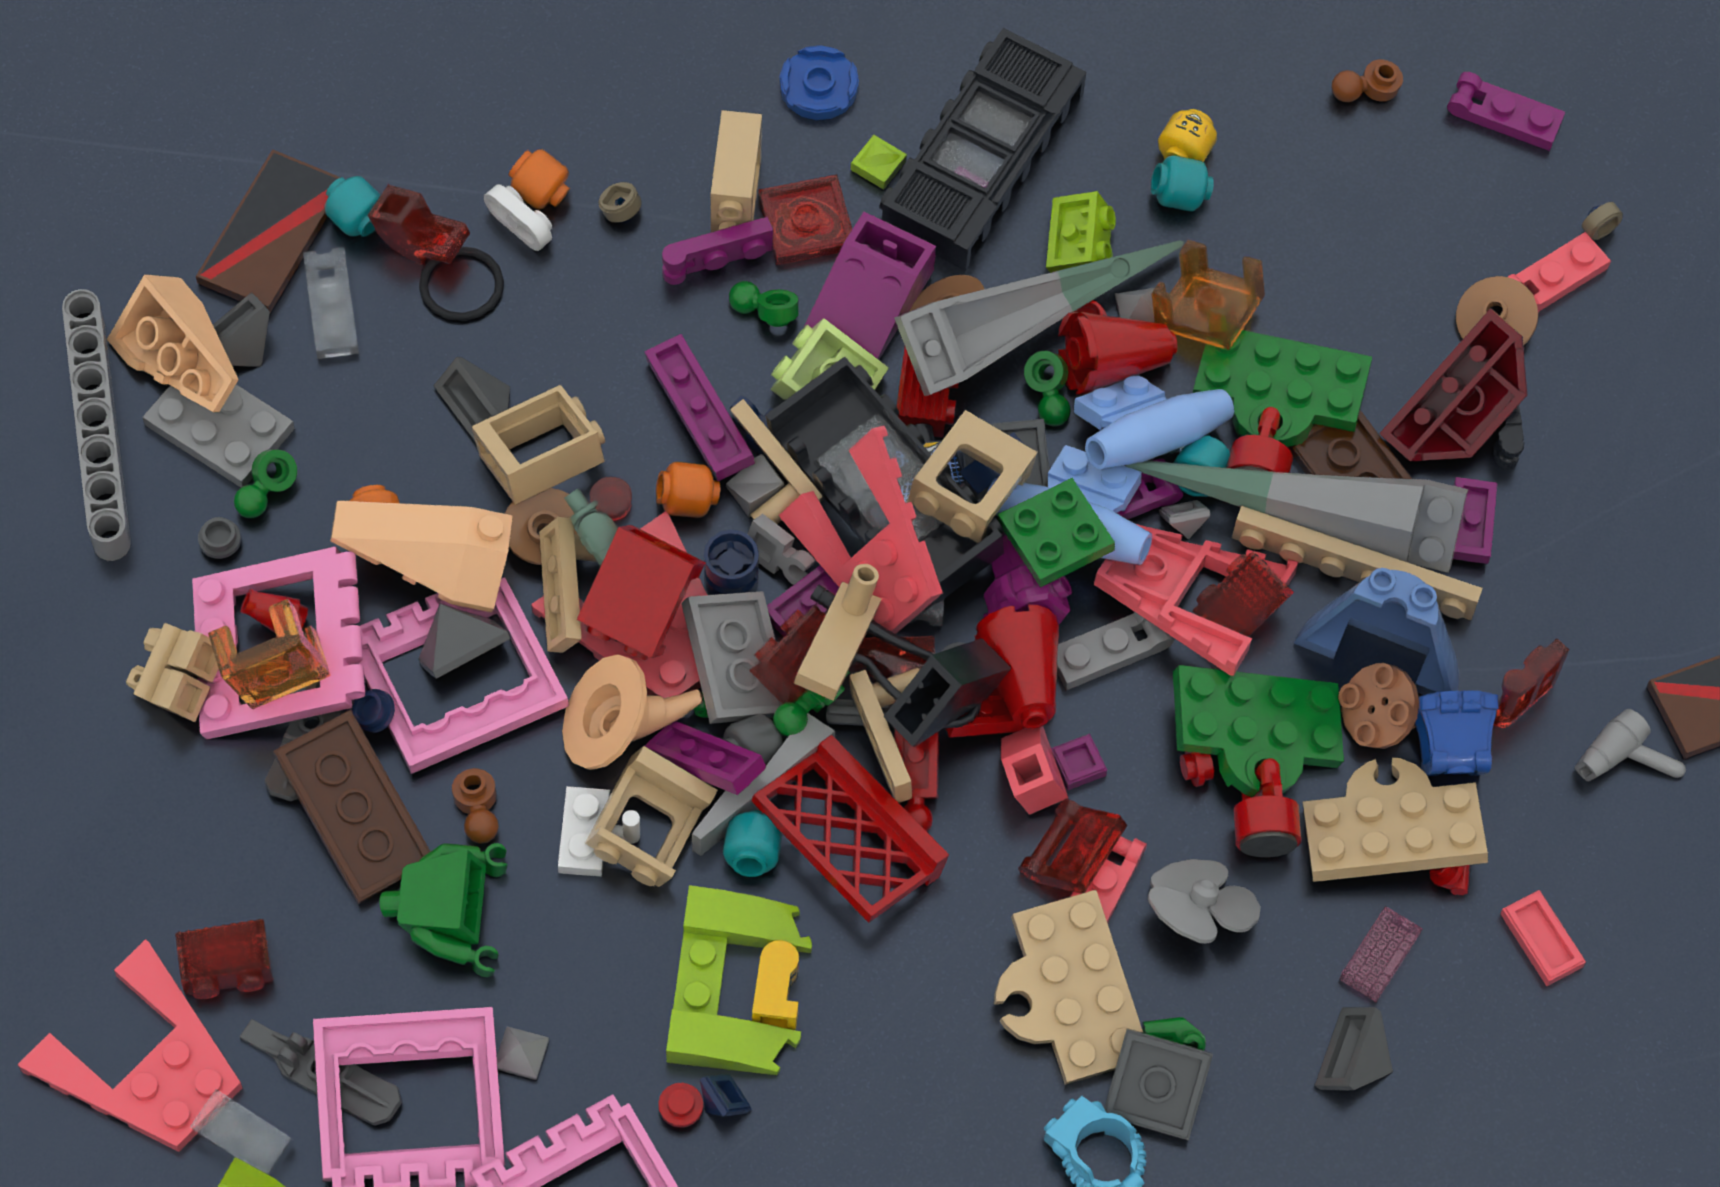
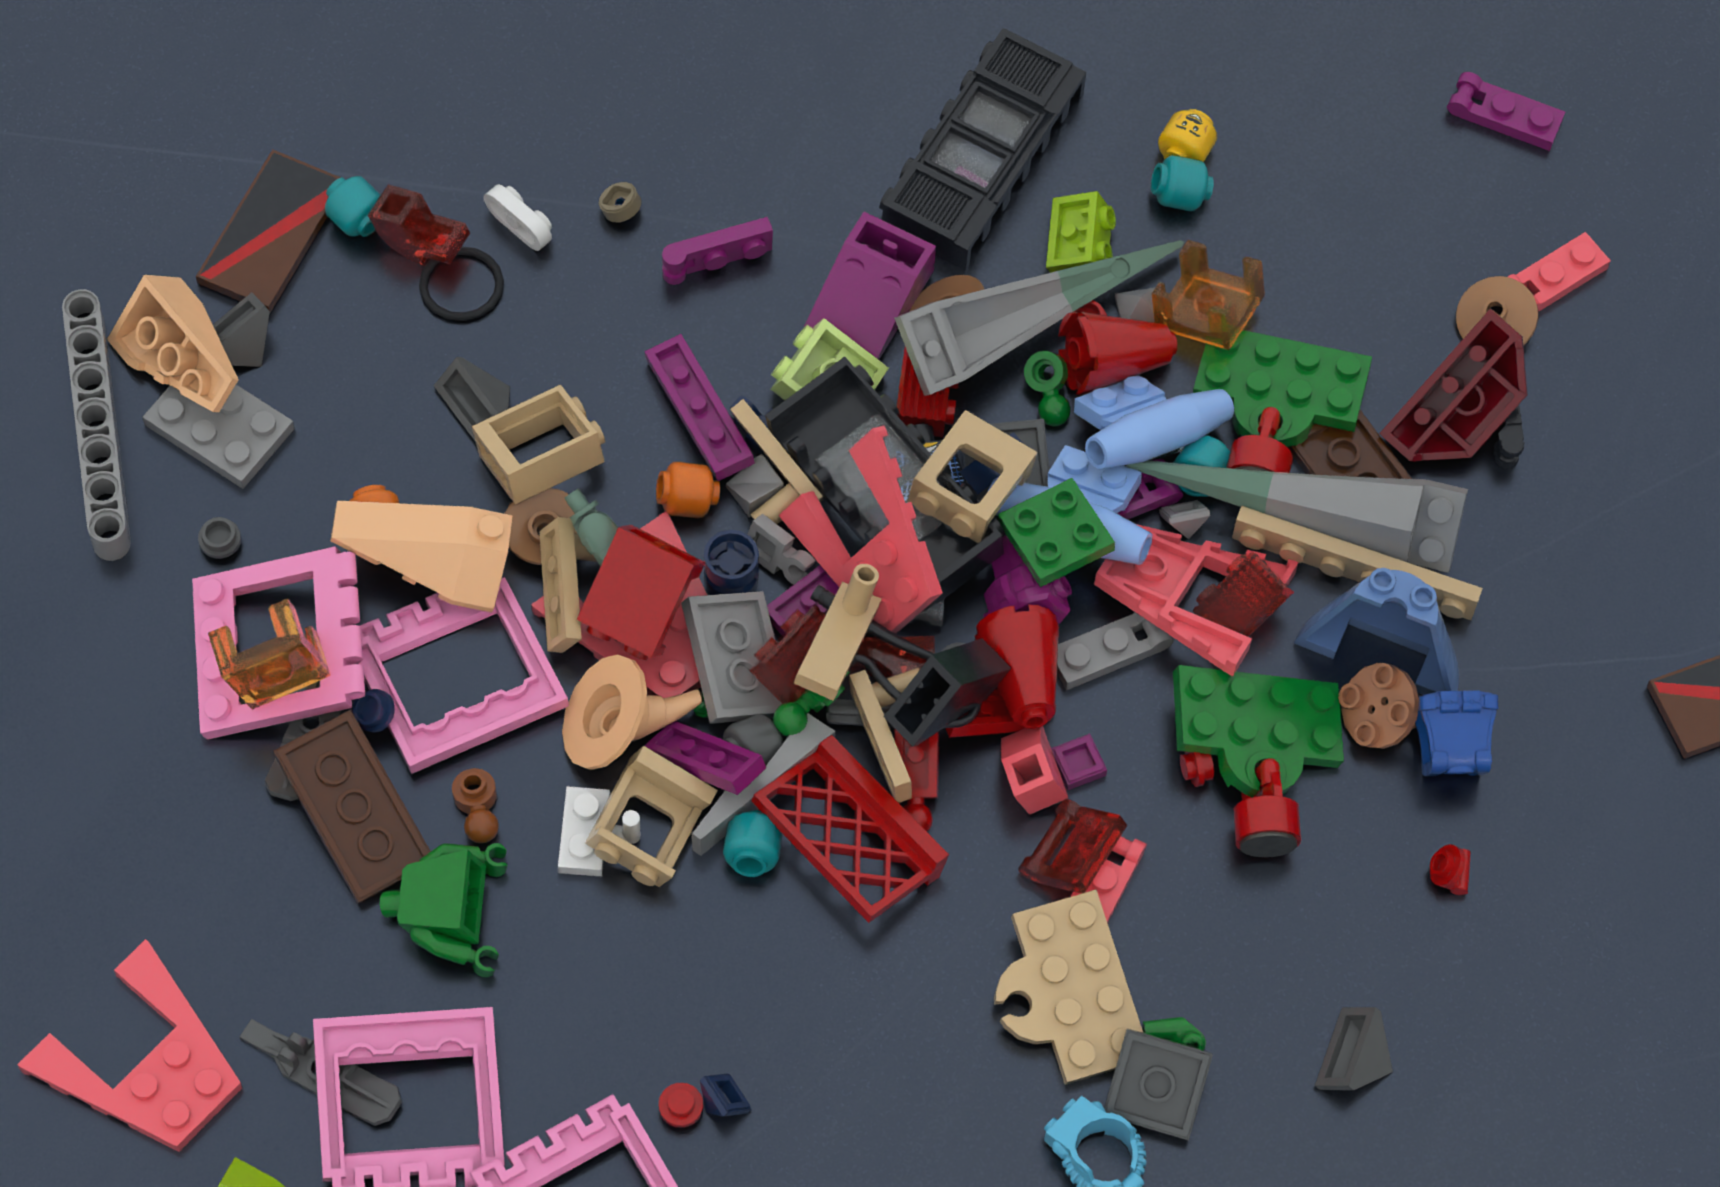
tan hips [126,623,228,722] -> none
clear red brick [175,919,274,999] -> none
clear plate [190,1089,292,1174] -> none
green plate [234,449,297,518] -> none
red cone [241,589,308,638] -> none
clear plate [303,247,359,359] -> none
dark grey slope [418,604,511,679] -> none
light grey slope [497,1026,549,1080] -> none
orange head [508,149,570,210] -> none
clear red tile [590,477,632,521] -> none
lime wedge [666,885,812,1075] -> none
tan window [711,110,762,232] -> none
green plate [729,281,799,327] -> none
yellow leg [752,940,799,1030] -> none
clear red tile [758,174,852,265] -> none
blue tile [779,45,859,120] -> none
lime tile [851,135,907,190] -> none
light grey piece [1148,859,1261,944] -> none
tan plate [1303,757,1488,882] -> none
dark orange plate [1331,59,1403,102] -> none
clear pink tile [1339,906,1423,1002] -> none
magenta plate [1453,477,1497,564] -> none
clear red plate [1494,638,1570,728] -> none
coral tile [1500,890,1586,986] -> none
light grey piece [1575,709,1686,782] -> none
dark tan tile [1582,202,1623,240] -> none

